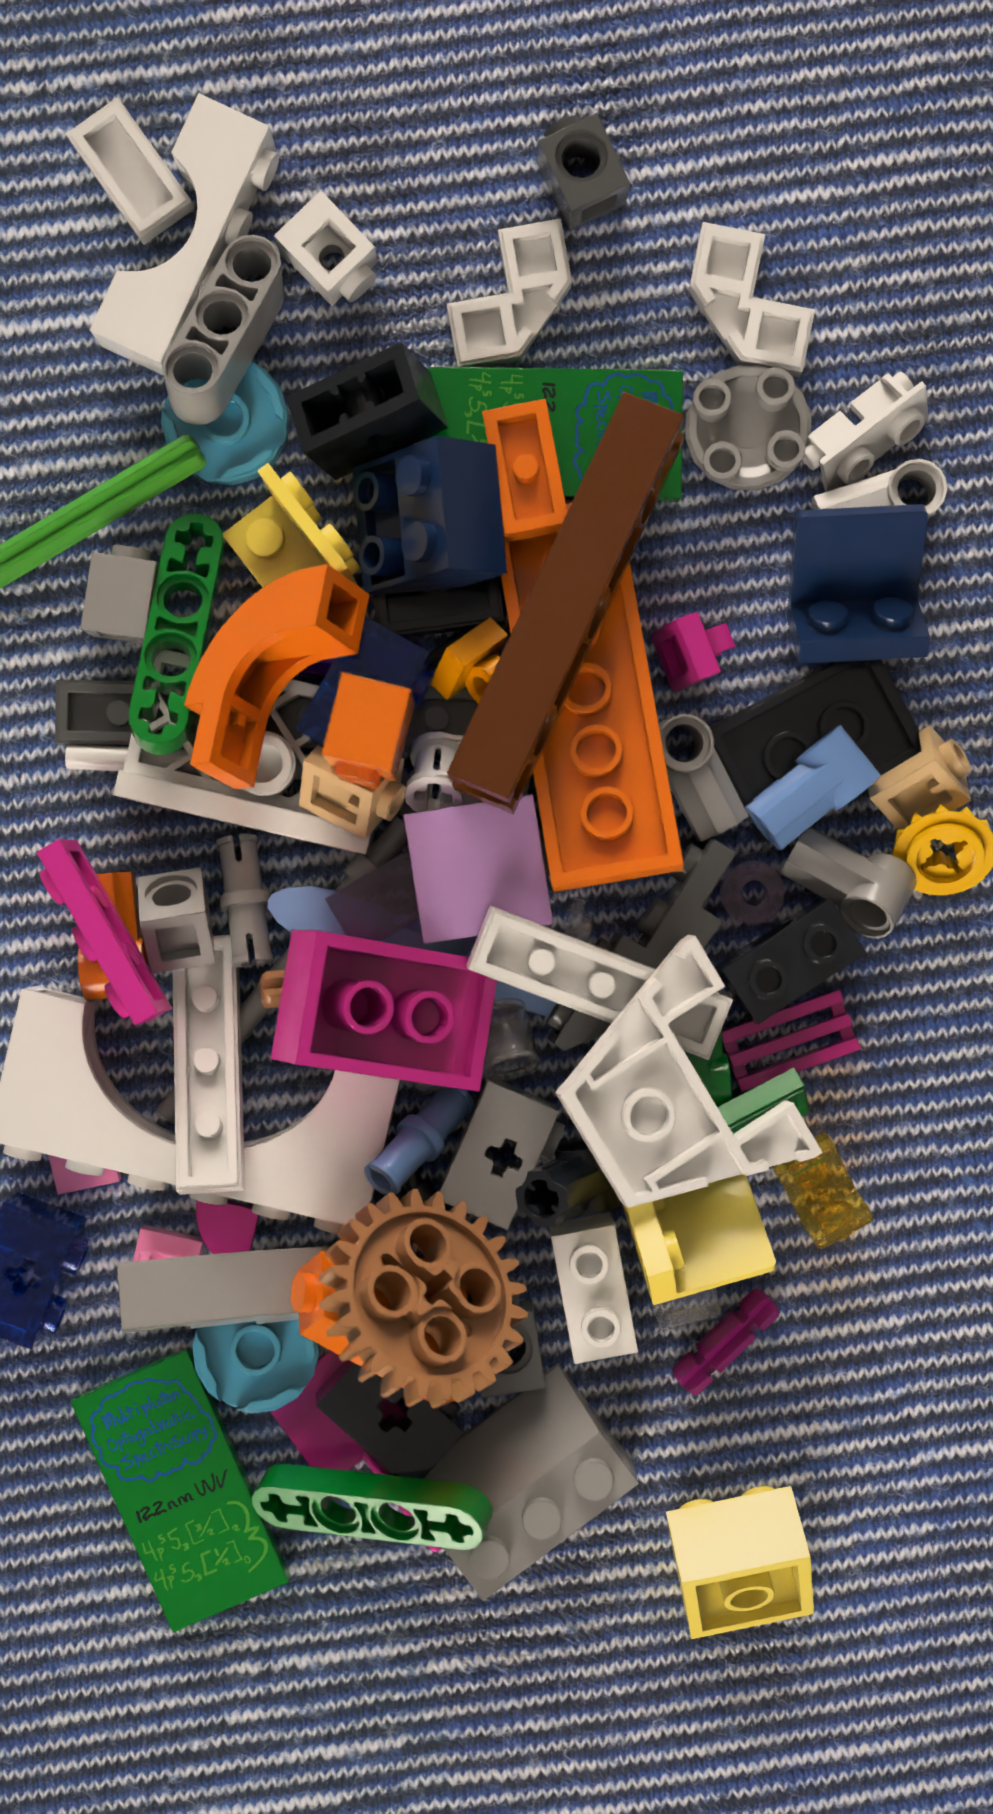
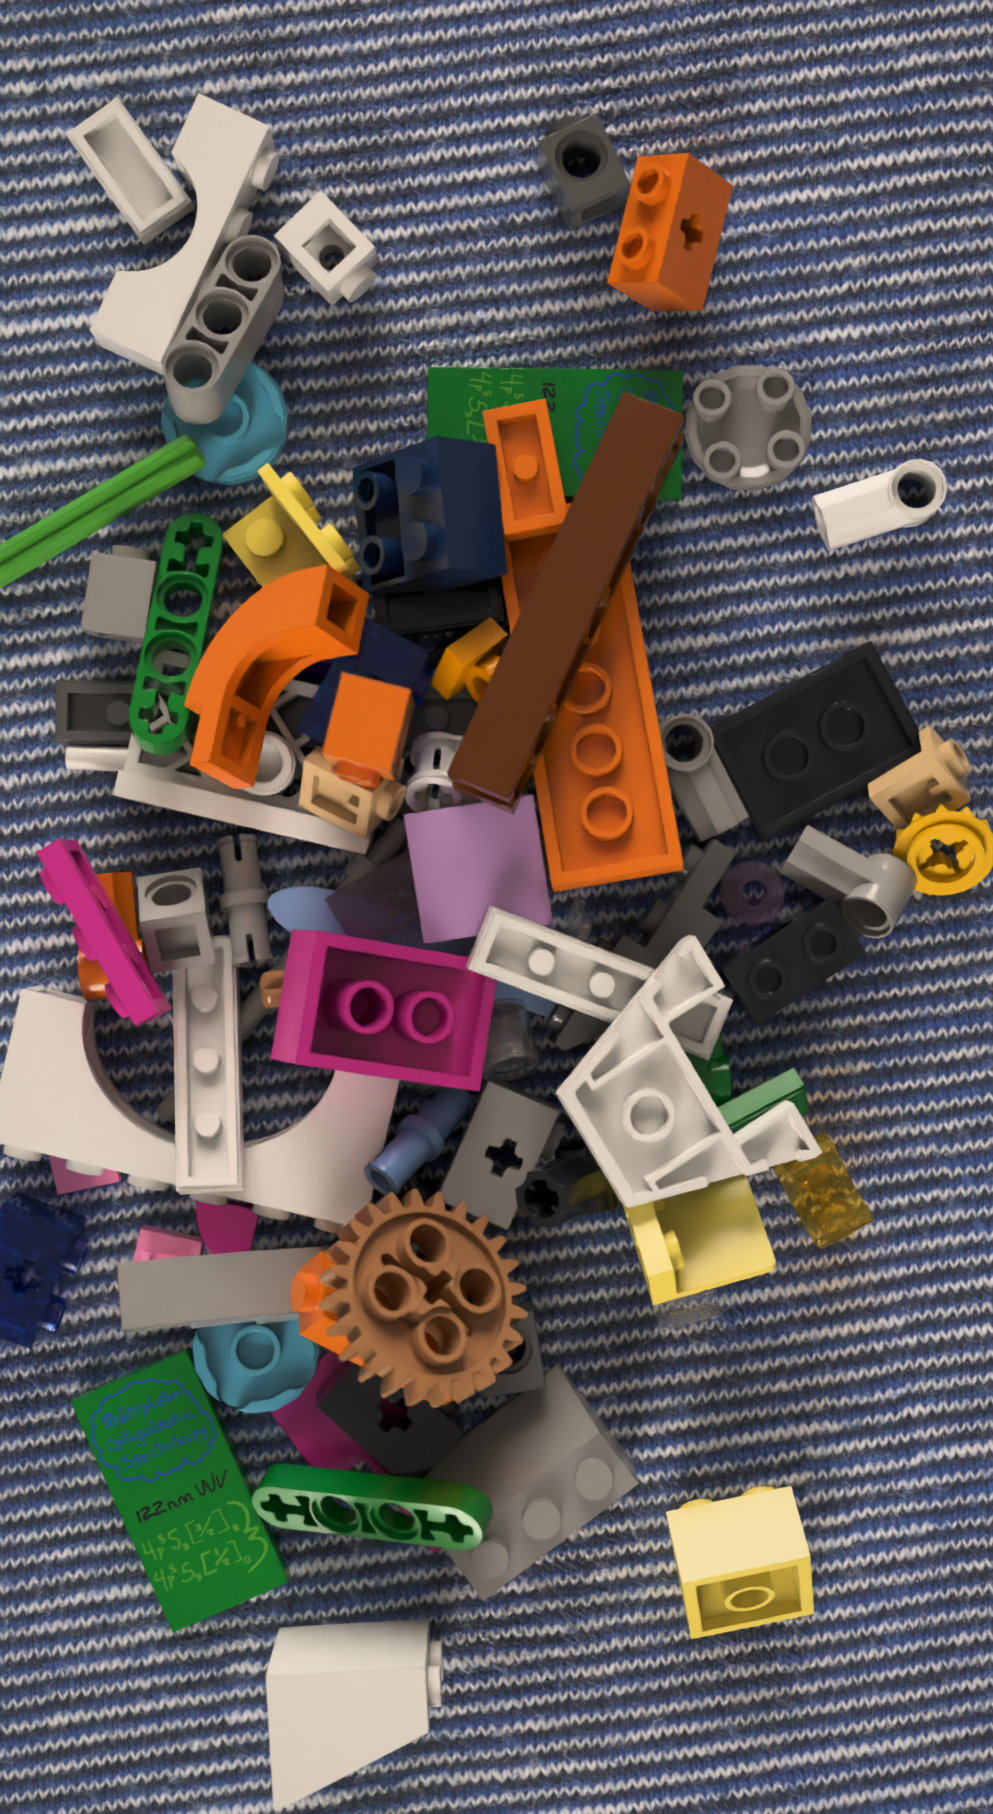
black brick [286,342,448,480] -> none
white tile [447,218,572,367] -> none
white brick [549,1212,638,1364] -> none
dark pink tile [650,612,736,693] -> none
magenta axle [673,1288,780,1395] -> none
white tile [688,222,815,378] -> none
dark pink tile [722,989,861,1092] -> none
medium blue piece [744,725,881,850] -> none
dark blue bracket [787,504,930,664] -> none
white hinge [802,372,929,492] -> none
none -> white slope [266,1619,444,1808]
none -> orange brick [607,153,733,311]

